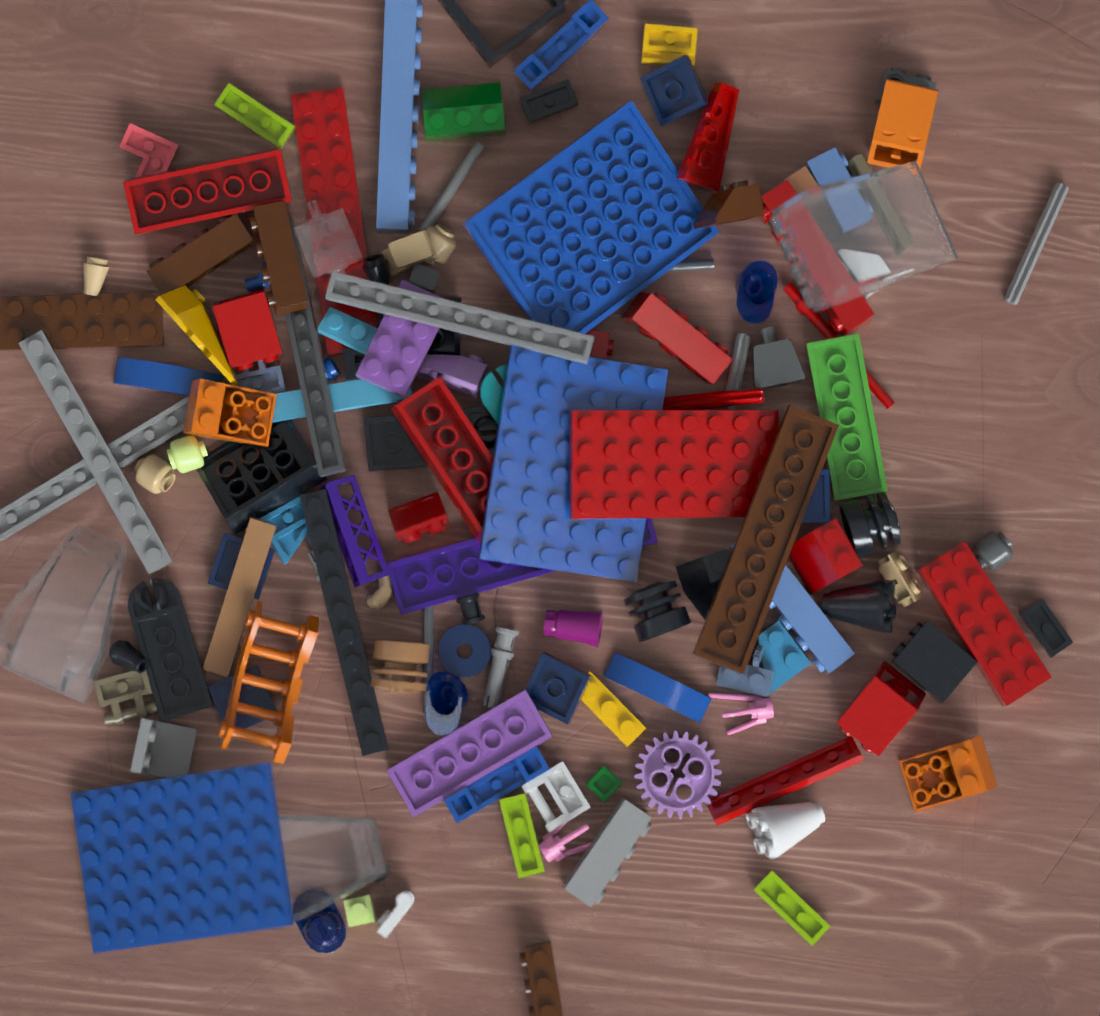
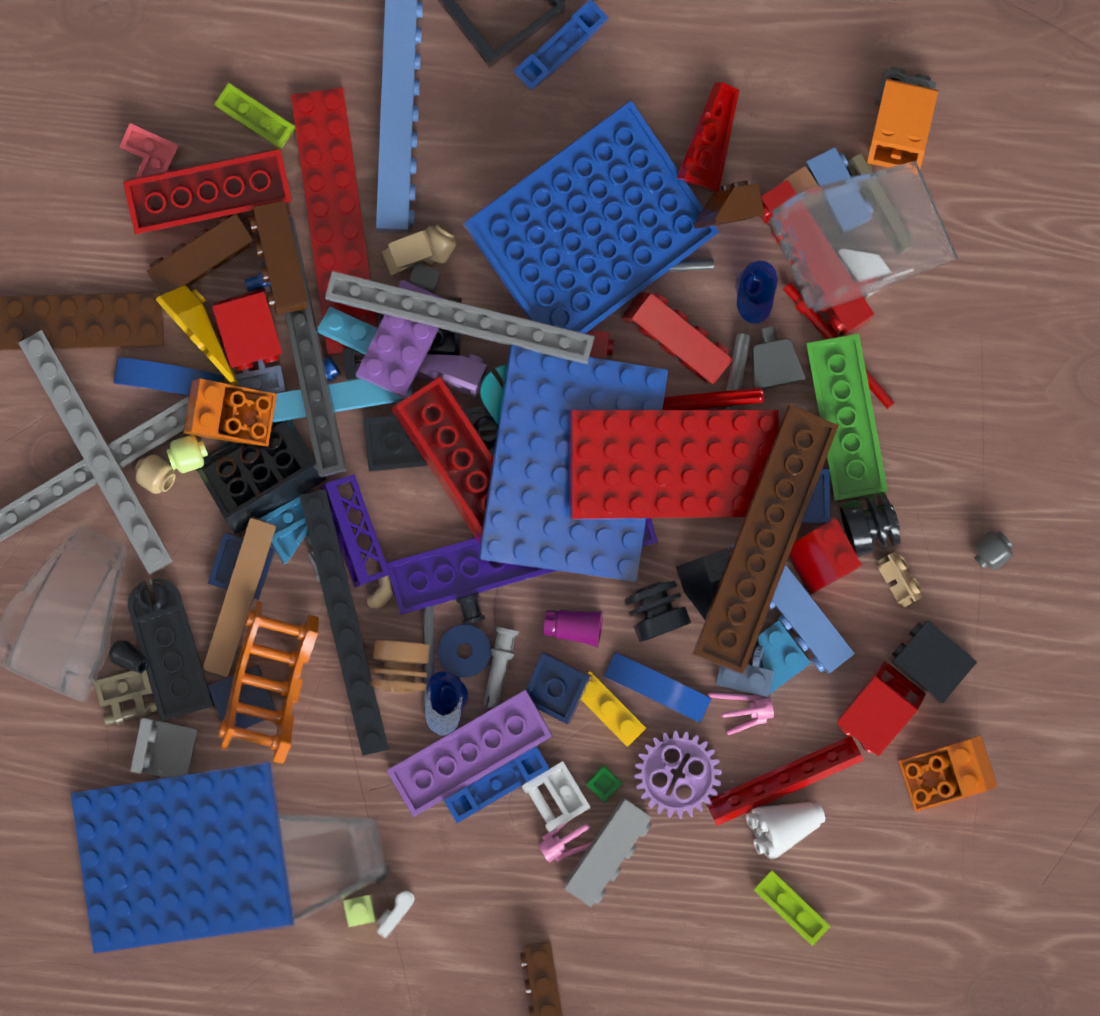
tan cone [83,256,110,296] -> none
clear plate [293,200,363,278] -> none
clear blue piece [294,890,346,953] -> none
black cone [362,254,390,286] -> none
red slope [388,492,449,544] -> none
light grey bar [418,142,485,231] -> none
green slope [422,82,505,142] -> none
lime plate [499,793,545,878] -> none
black plate [519,79,578,124] -> none
dark blue plate [640,55,709,126] -> none
yellow plate [641,24,698,67] -> none
black cone [822,580,896,633] -> none
red brick [916,541,1052,707] -> none
light grey axle [1004,182,1069,305] -> none
black plate [1019,599,1073,658] -> none

